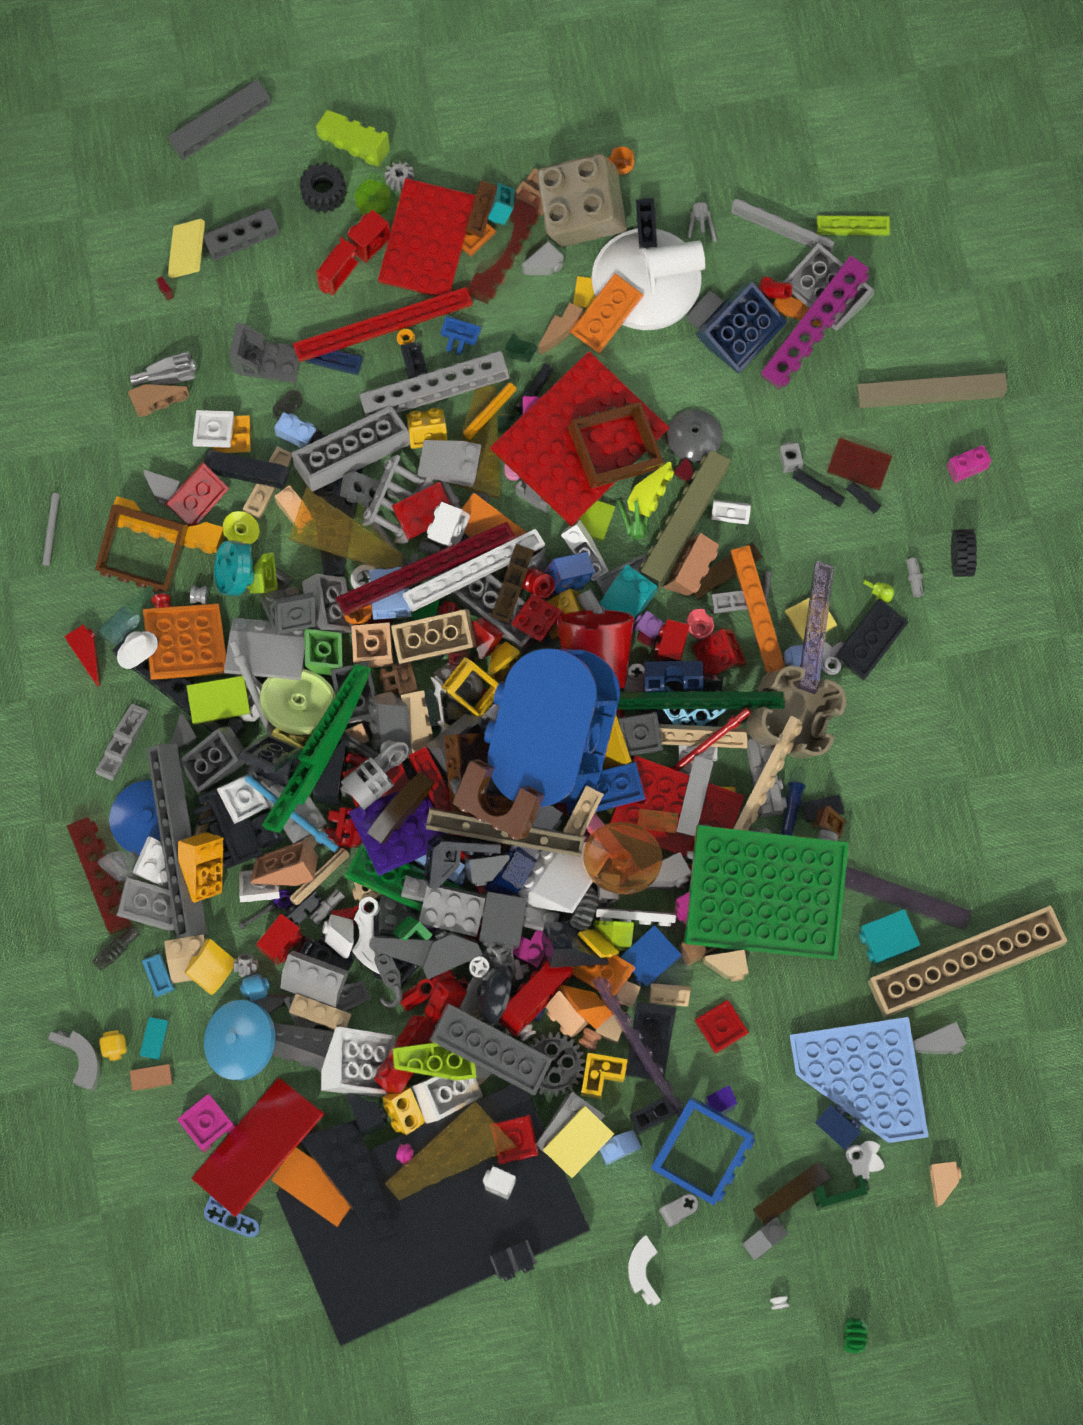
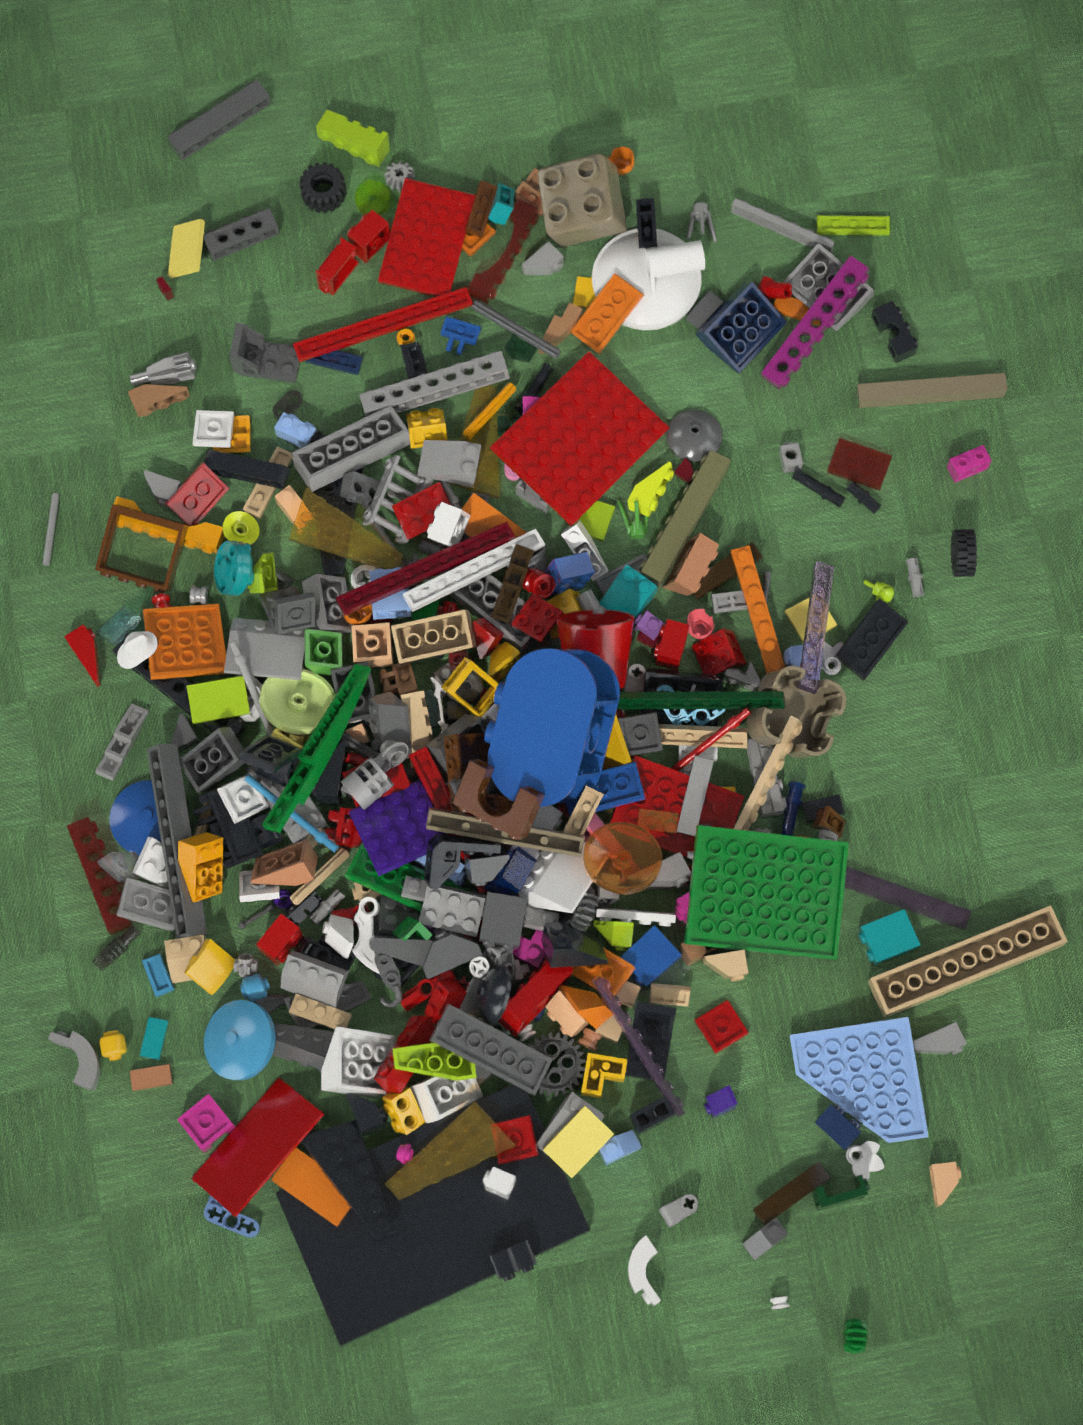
dark brown slope [367,772,435,844] -> none
reddish brown window [568,402,664,489] -> none
yellow piece [577,929,619,958] -> none
dark blue arch [644,661,703,691] -> none
blue window [651,1096,755,1205] -> none
white slope [711,499,751,524] -> none
none -> dark grey axle [472,300,561,359]
none -> light grey slope [724,662,761,691]
none -> black arch [871,301,918,363]

